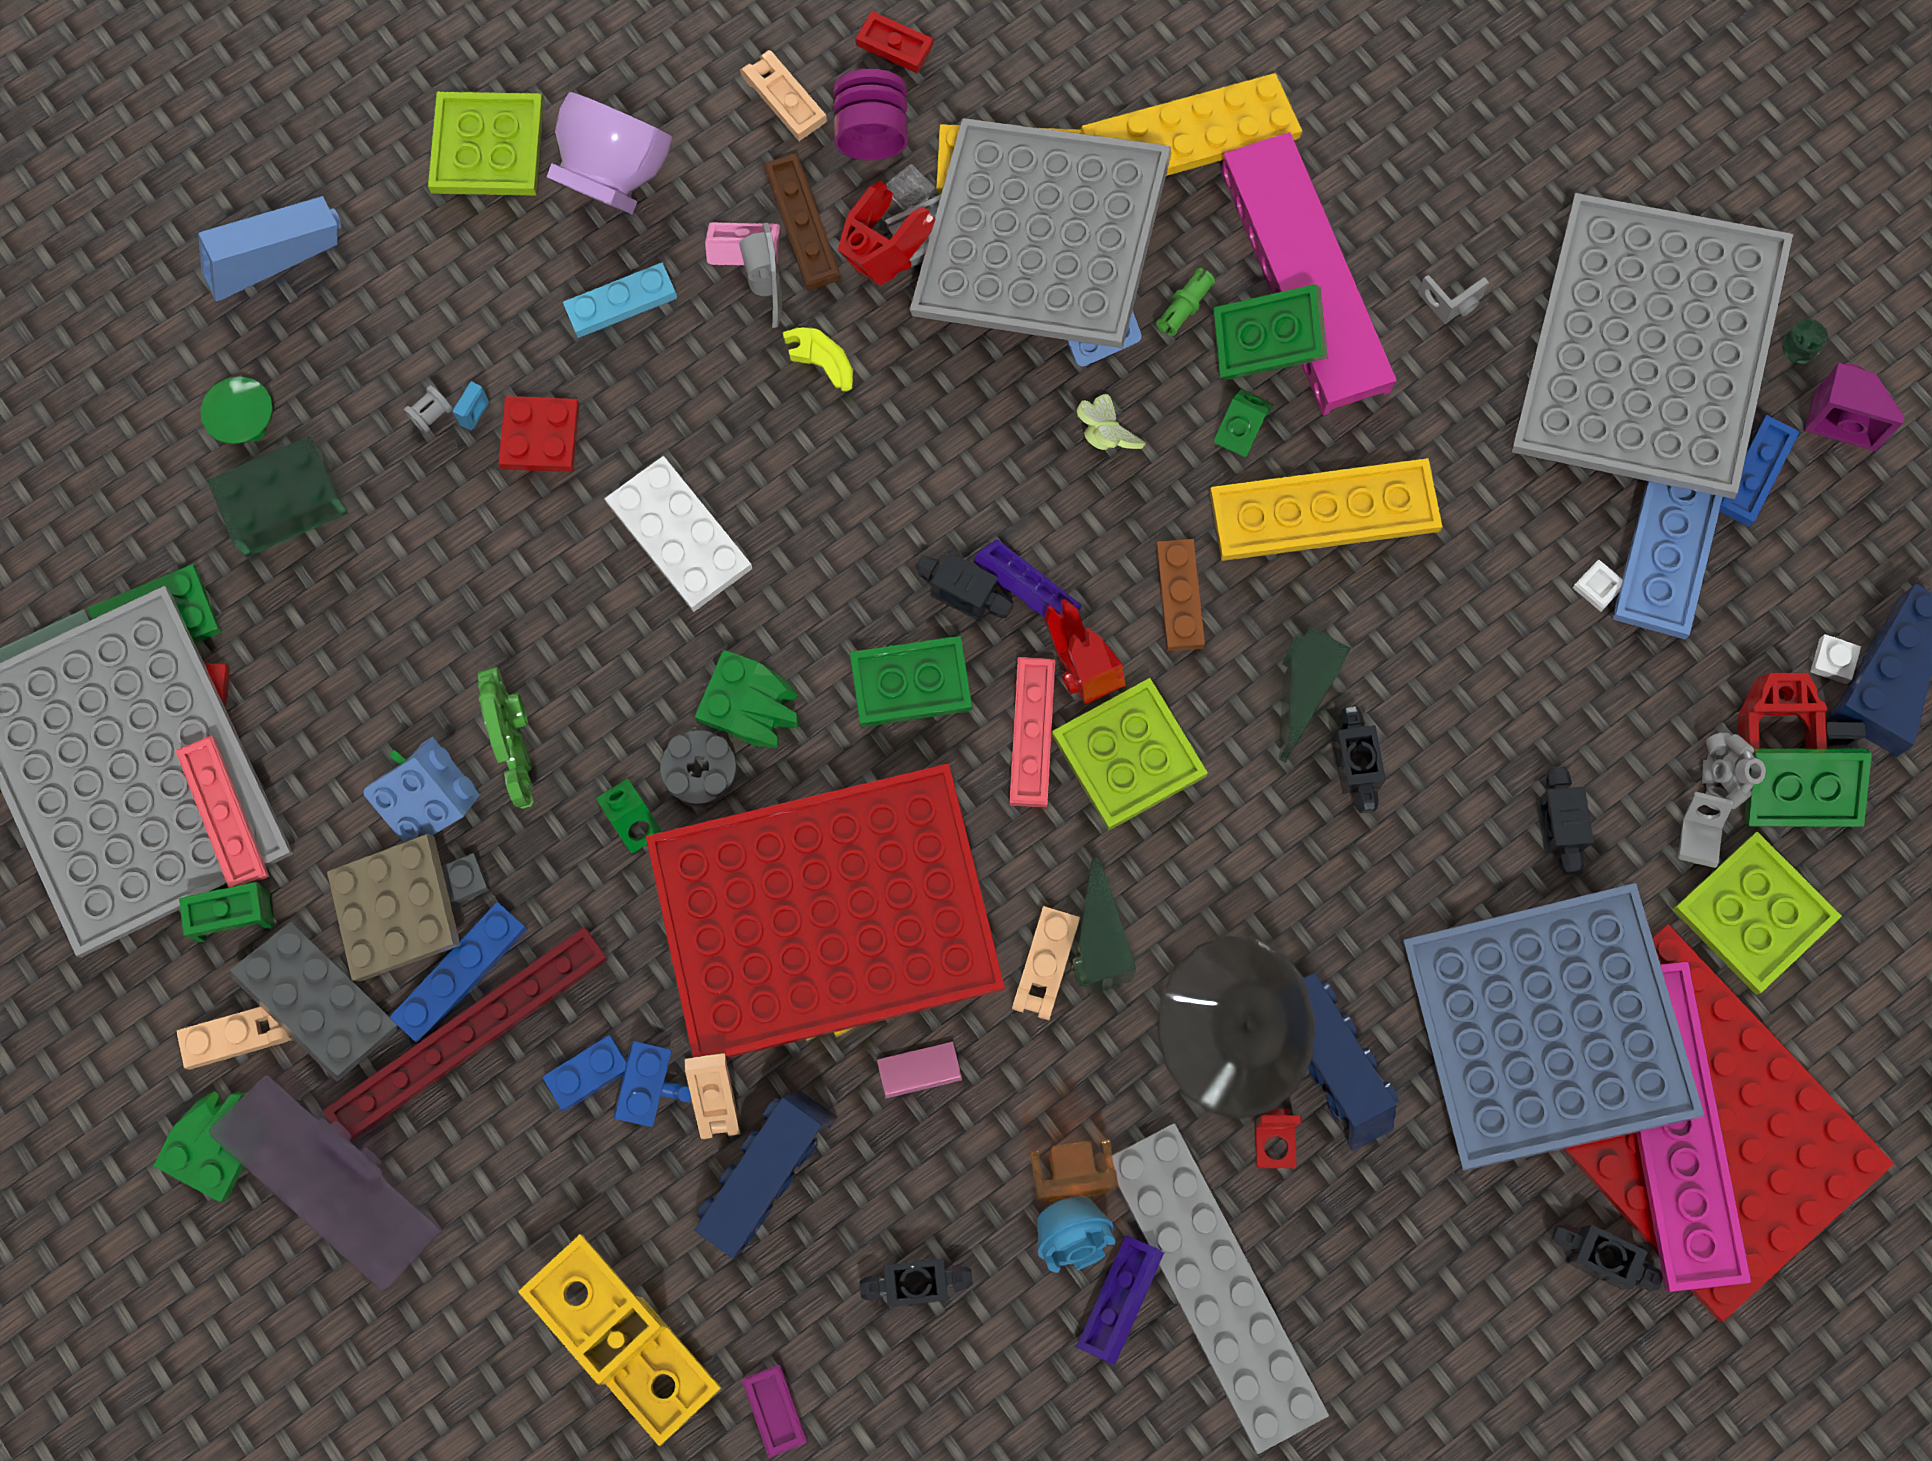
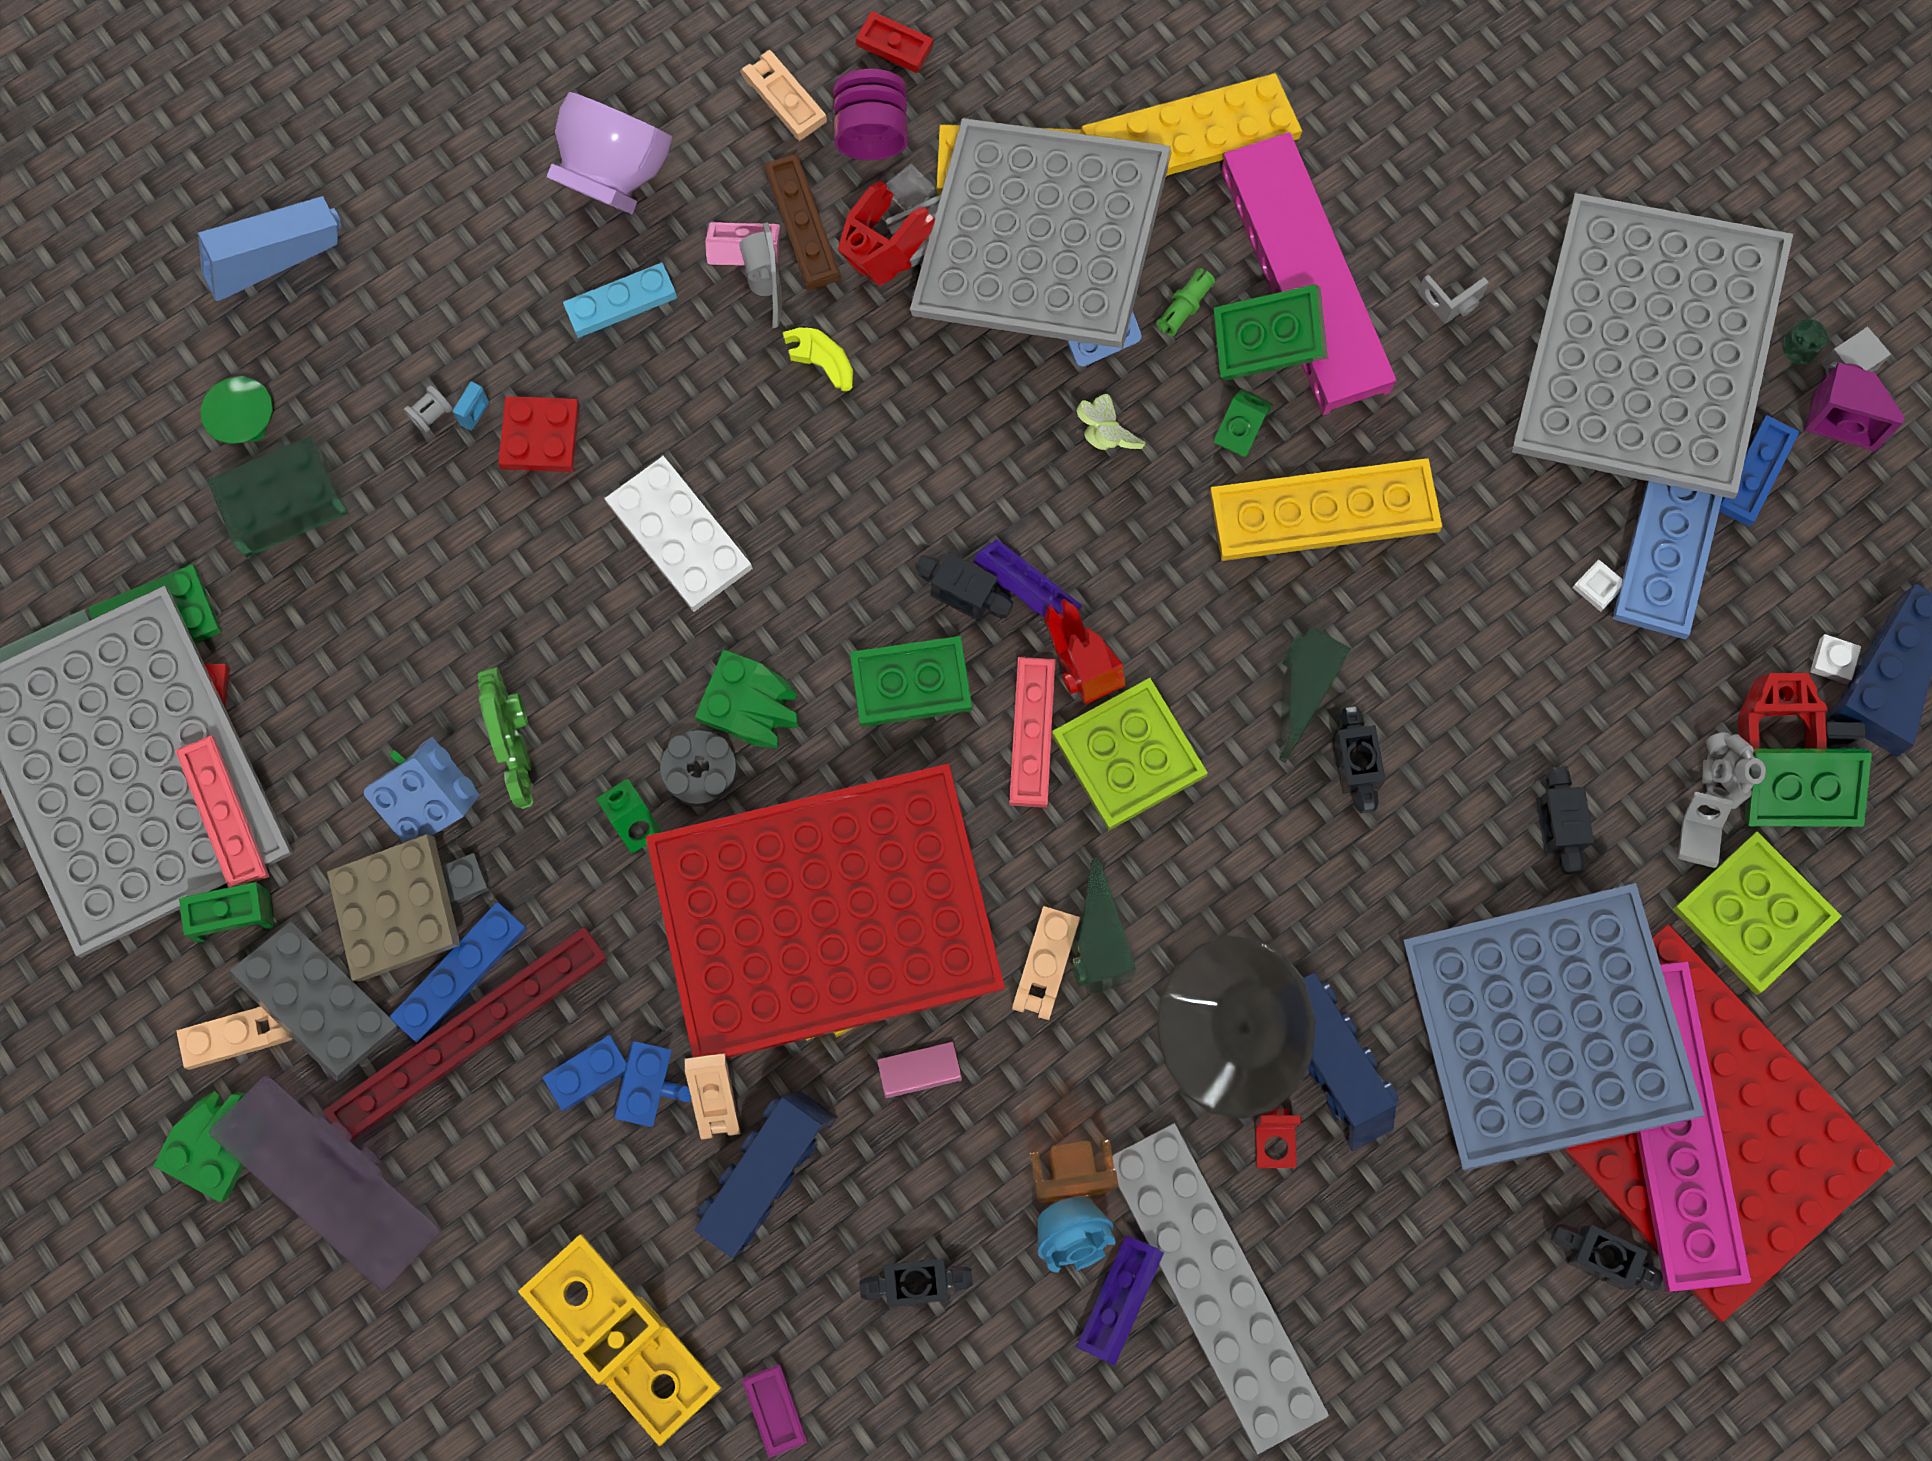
lime plate [428,92,544,196] -> none
dark orange plate [1156,539,1205,652] -> none
none -> light grey brick [1822,327,1891,376]

